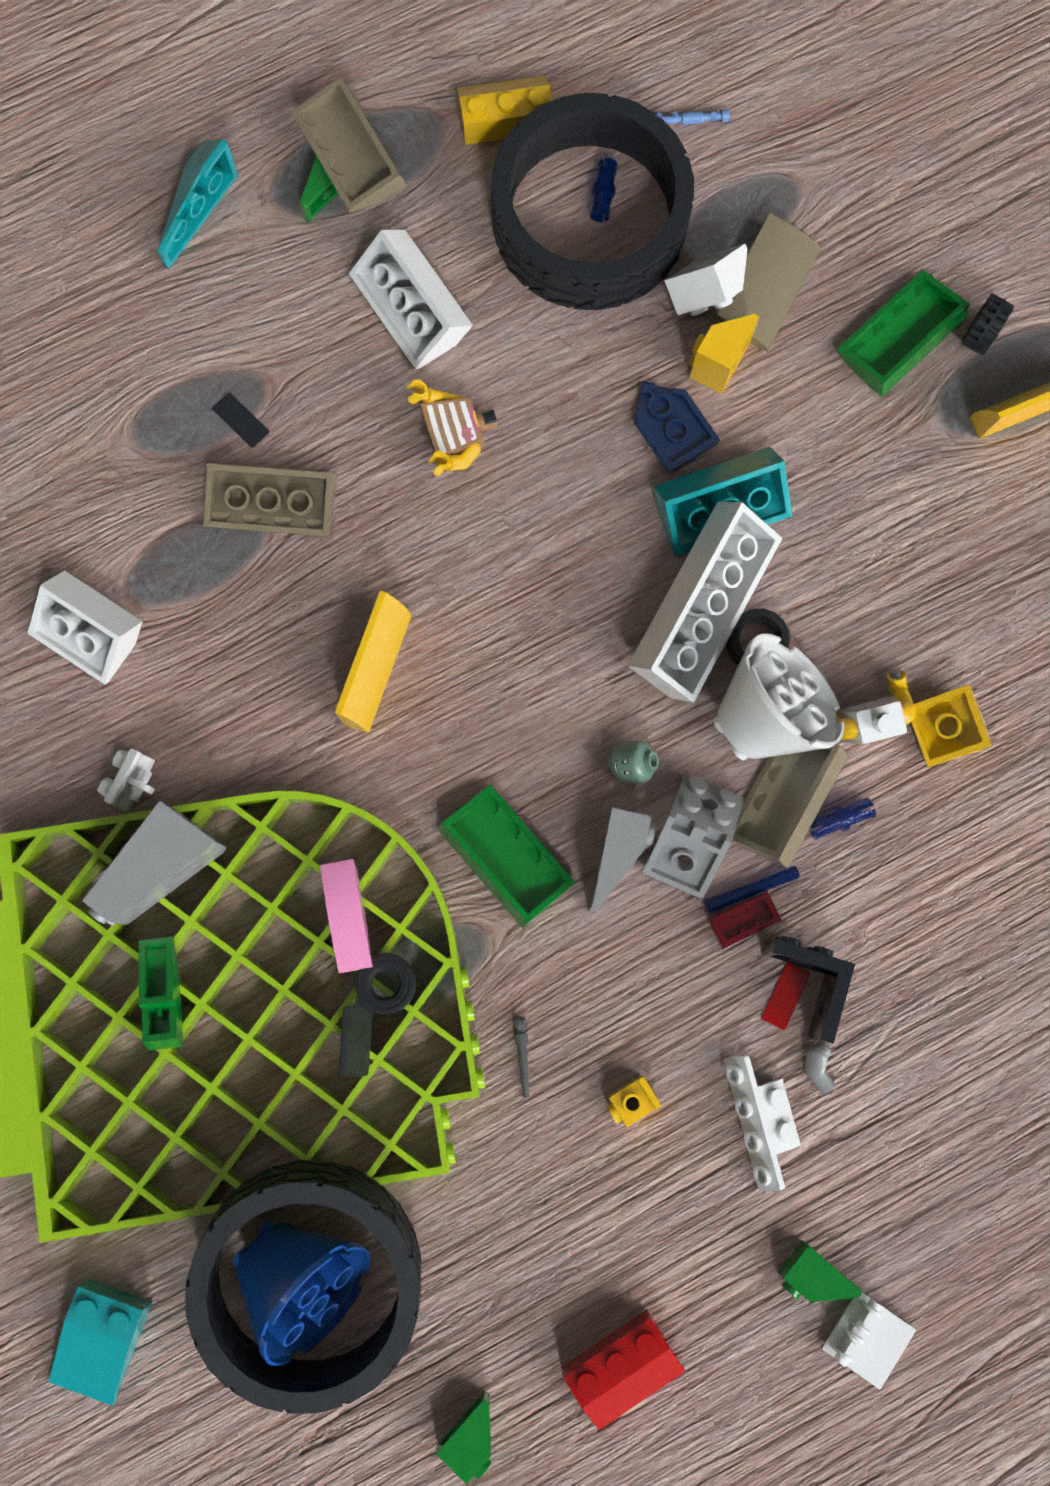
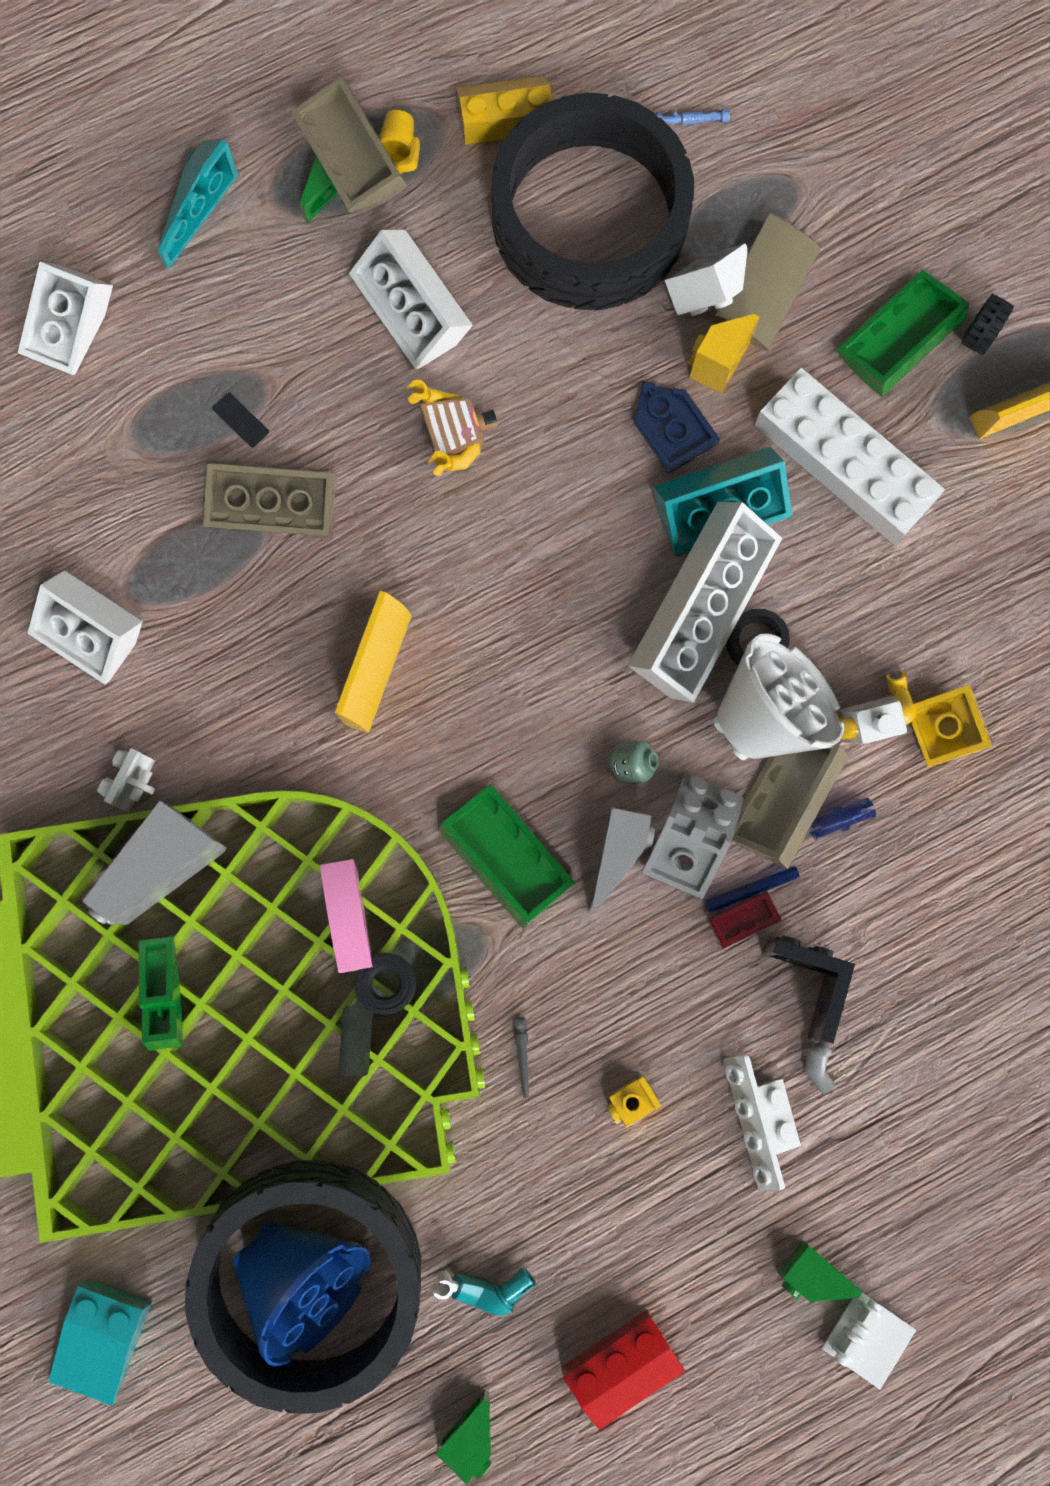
clear blue pin [590,158,618,223] -> none
red sticker [761,963,810,1030] -> none
none -> white slope [18,262,113,375]
none -> yellow piece [378,110,420,174]
none -> teal arm [432,1267,537,1316]
none -> white brick [754,368,946,546]

